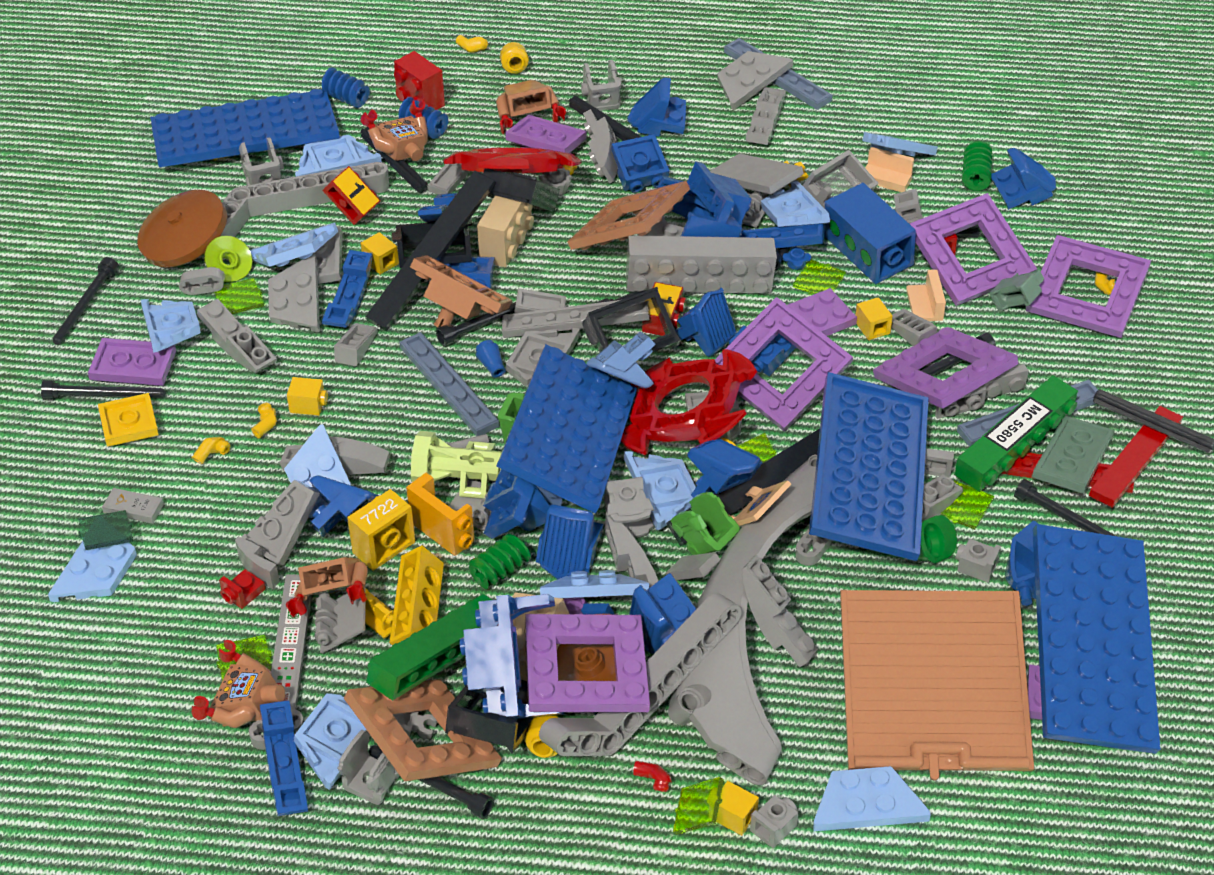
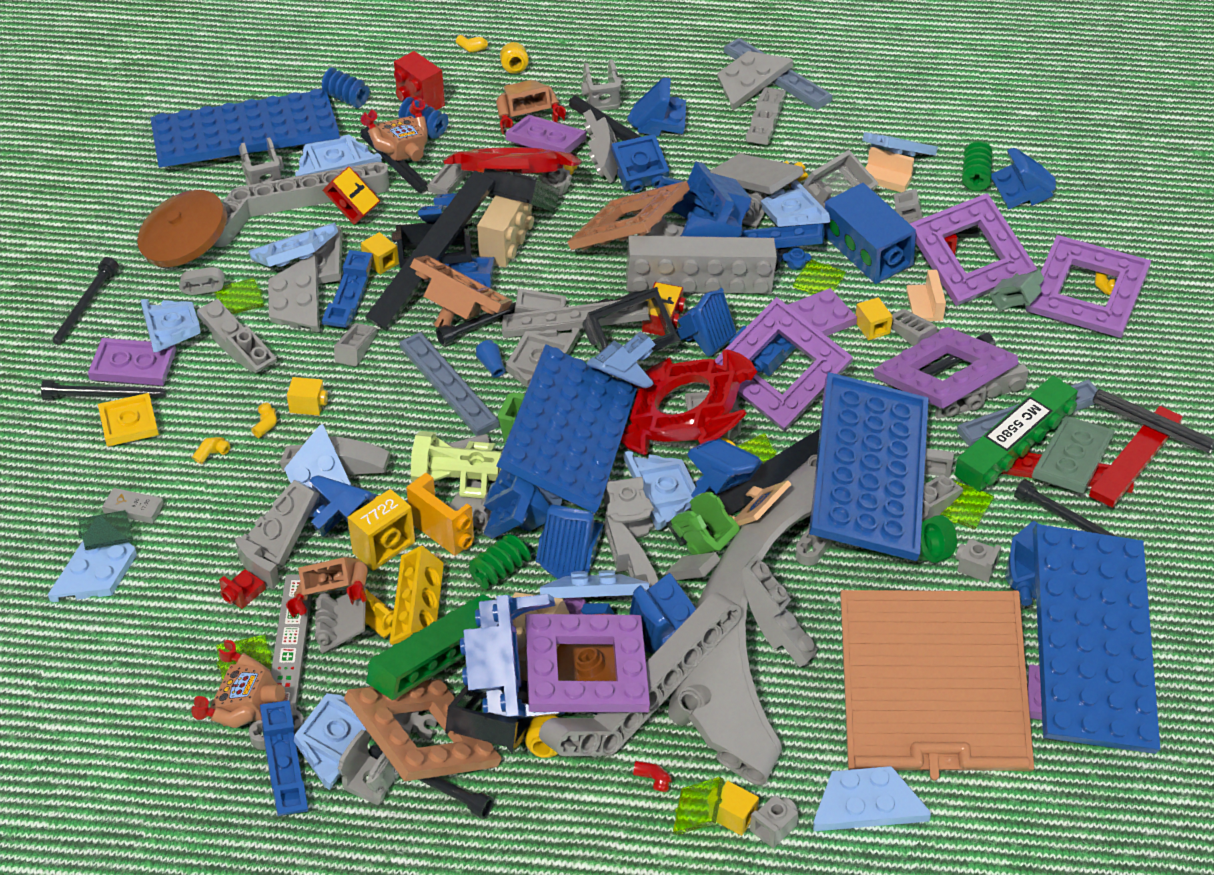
lime dish [205,236,252,282] -> none

